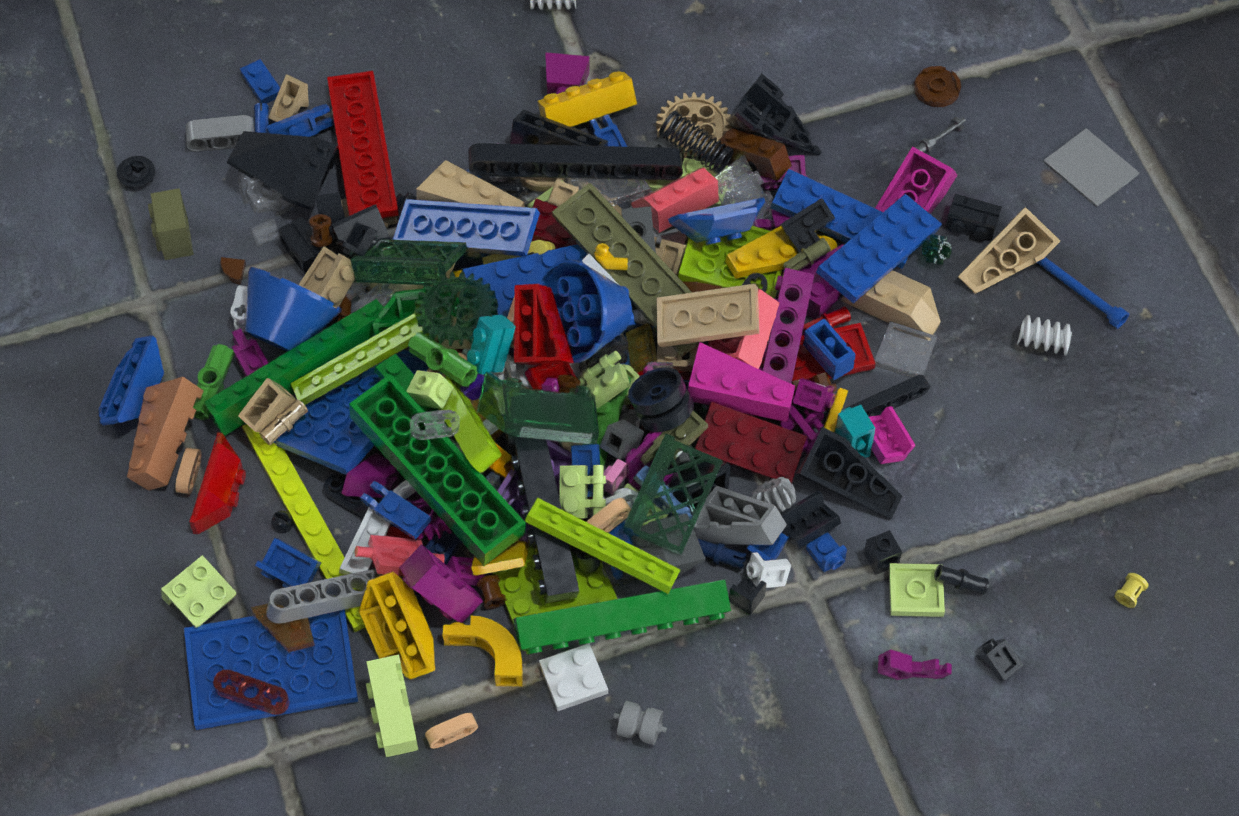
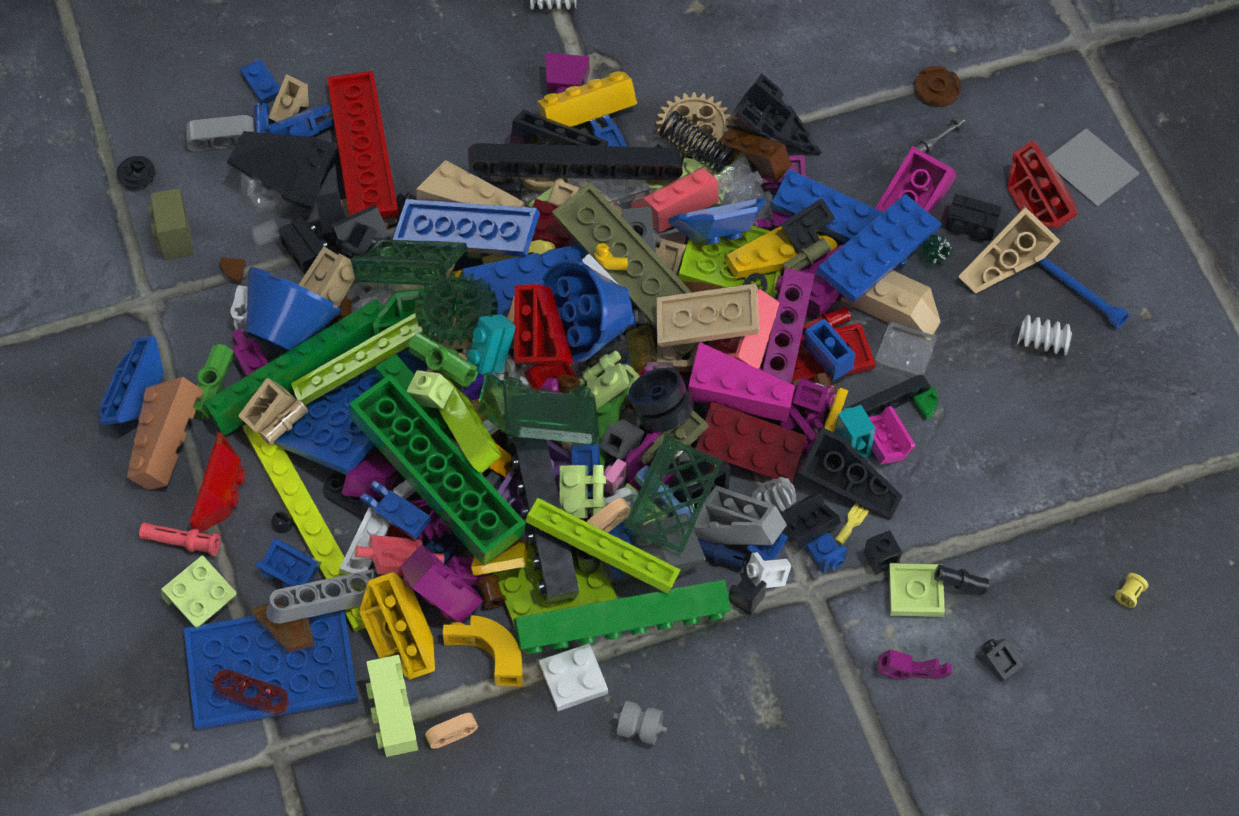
light nougat beam [176,448,202,494] -> none
reddish brown bush [309,214,333,247] -> none
clear beam [410,410,460,440] -> none
none -> coral pin [139,522,221,557]
none -> light yellow piece [834,503,870,547]
none -> green tile [912,387,938,421]
none -> red wedge [1007,140,1078,228]

